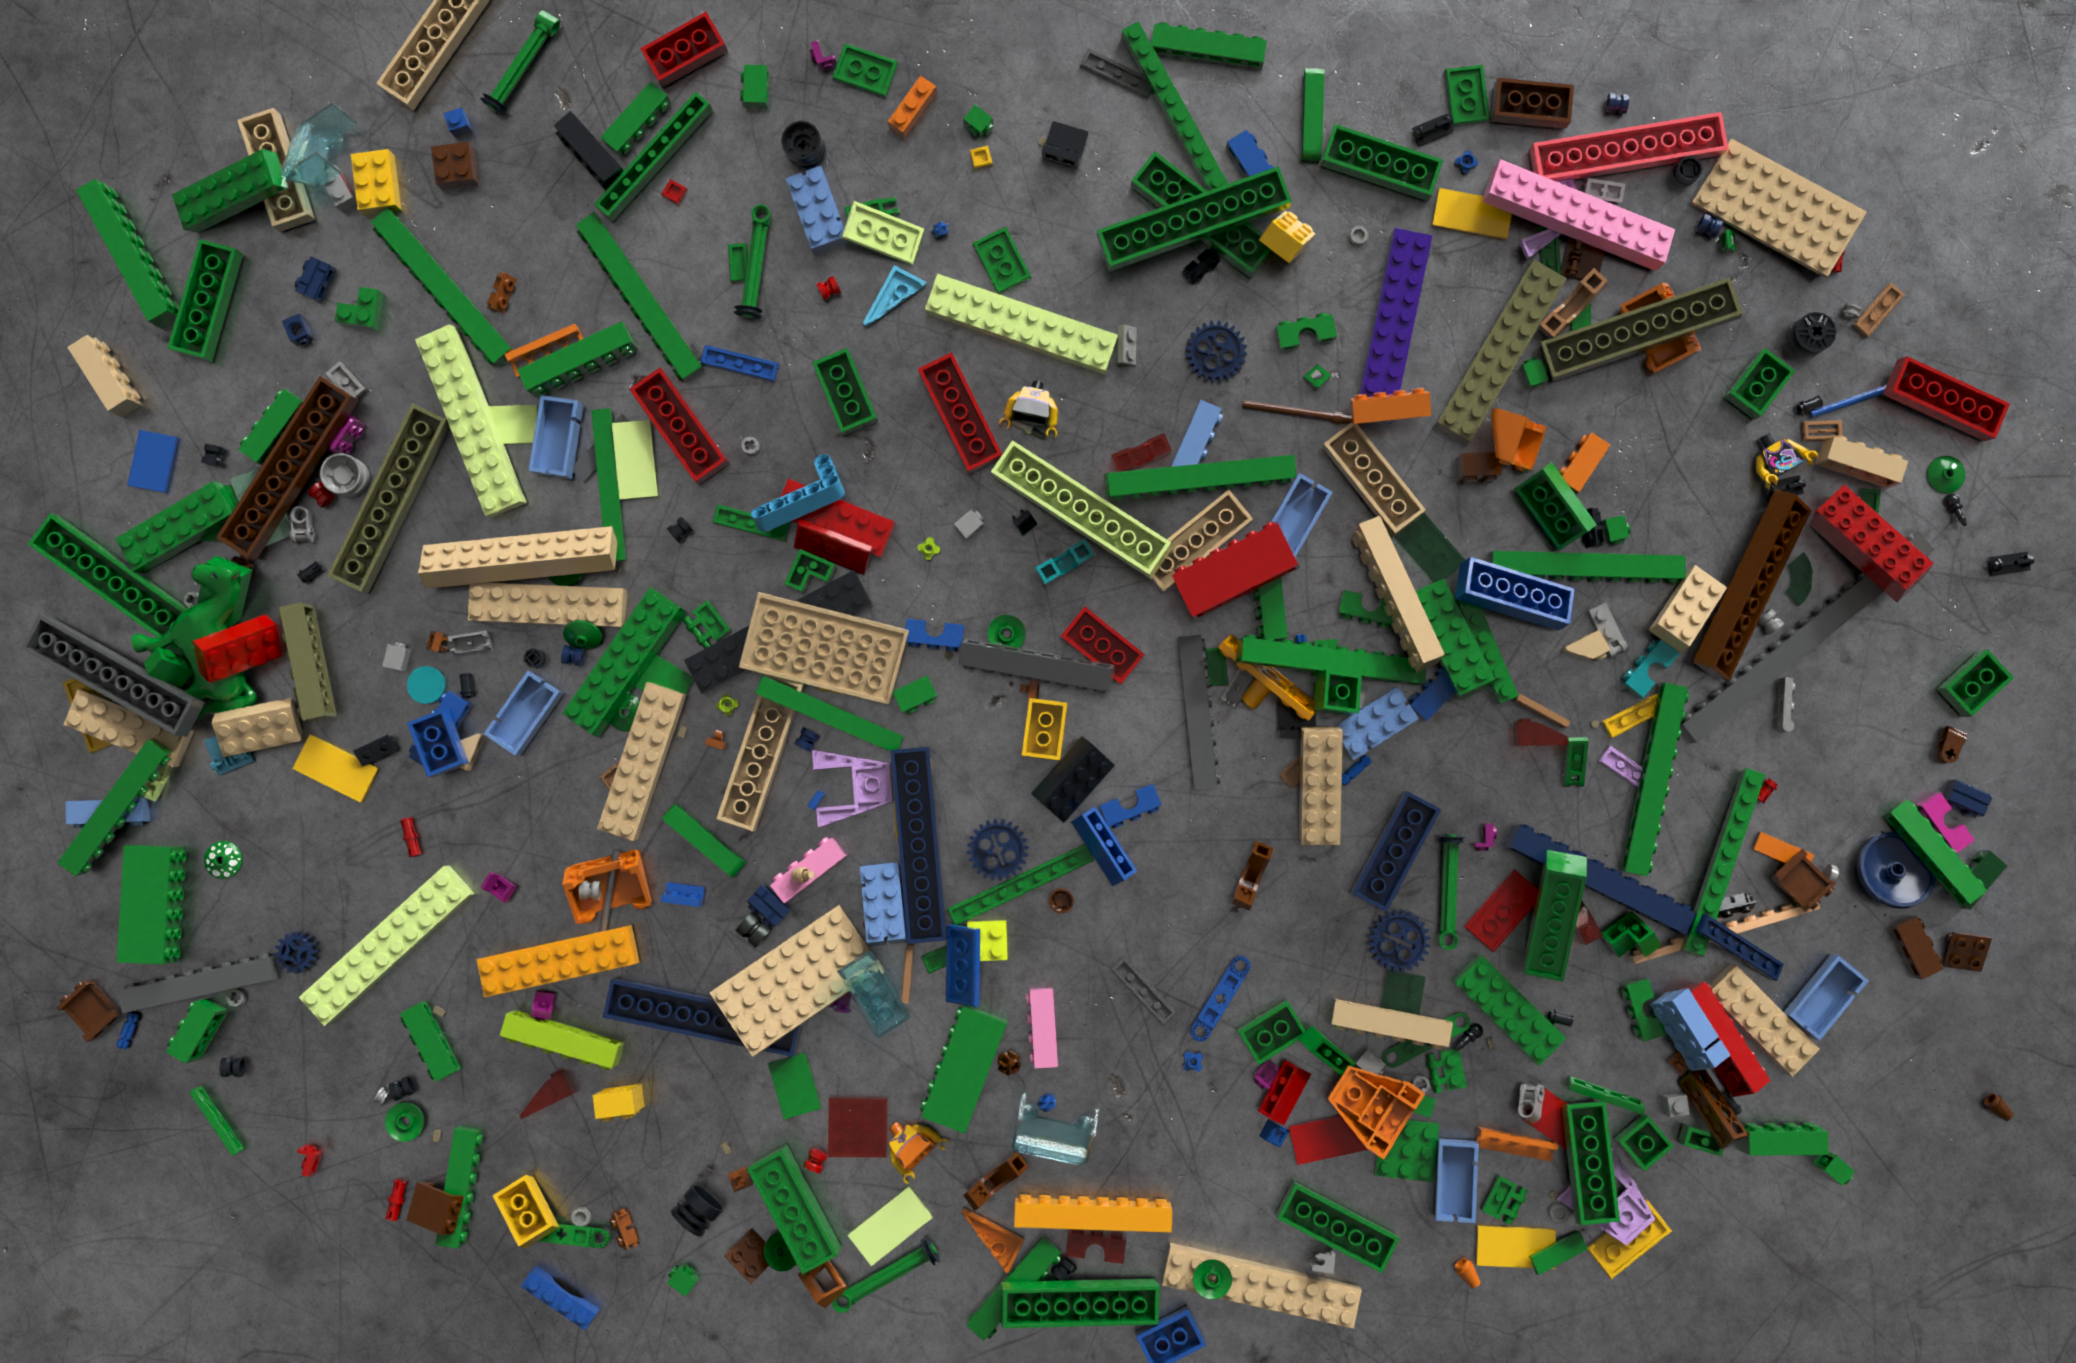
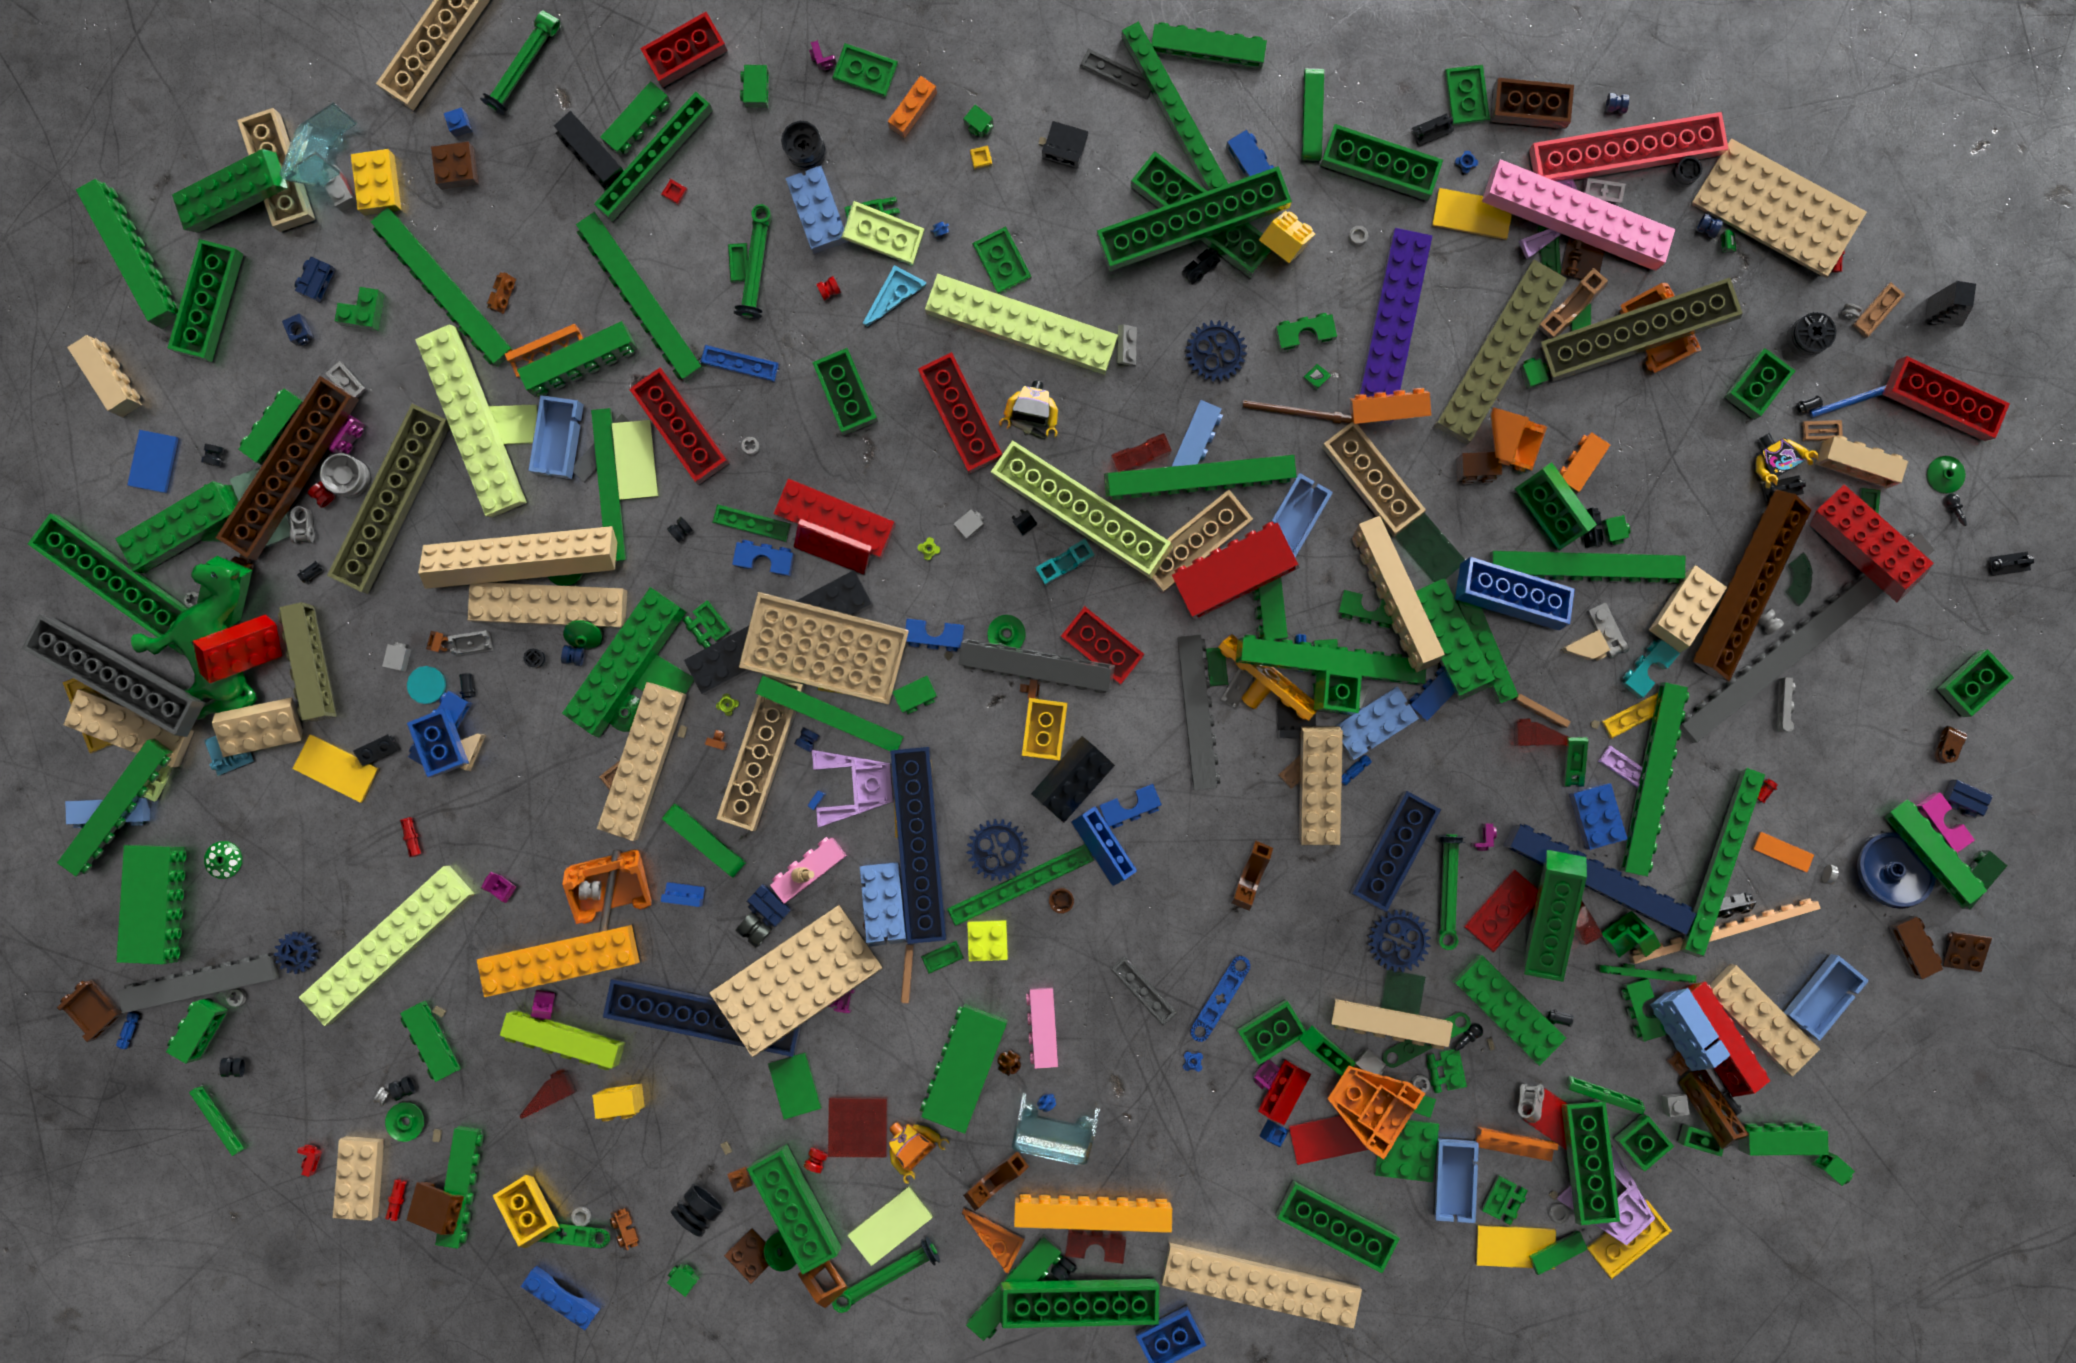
green brick [144,647,194,687] -> none
medium blue piece [484,671,564,756] -> none
dark azure beam [751,454,845,532] -> none
green brick [784,549,837,593] -> none
clear light blue brick [837,950,911,1039] -> none
blue tile [946,924,980,1007] -> none
green dish [1193,1259,1232,1299] -> none
light grey hinge [1308,1246,1336,1274] -> none
orange cone [1454,1258,1481,1289] -> none
dark blue tile [1695,914,1784,981] -> none
reddish brown panel [1771,849,1837,912] -> none
reddish brown cone [1984,1093,2014,1121] -> none
none -> tan brick [333,1136,384,1221]
none -> blue arch [732,540,795,577]
none -> blue brick [1569,783,1627,850]
none -> green piece [1599,963,1697,983]
none -> black wedge [1925,281,1976,326]

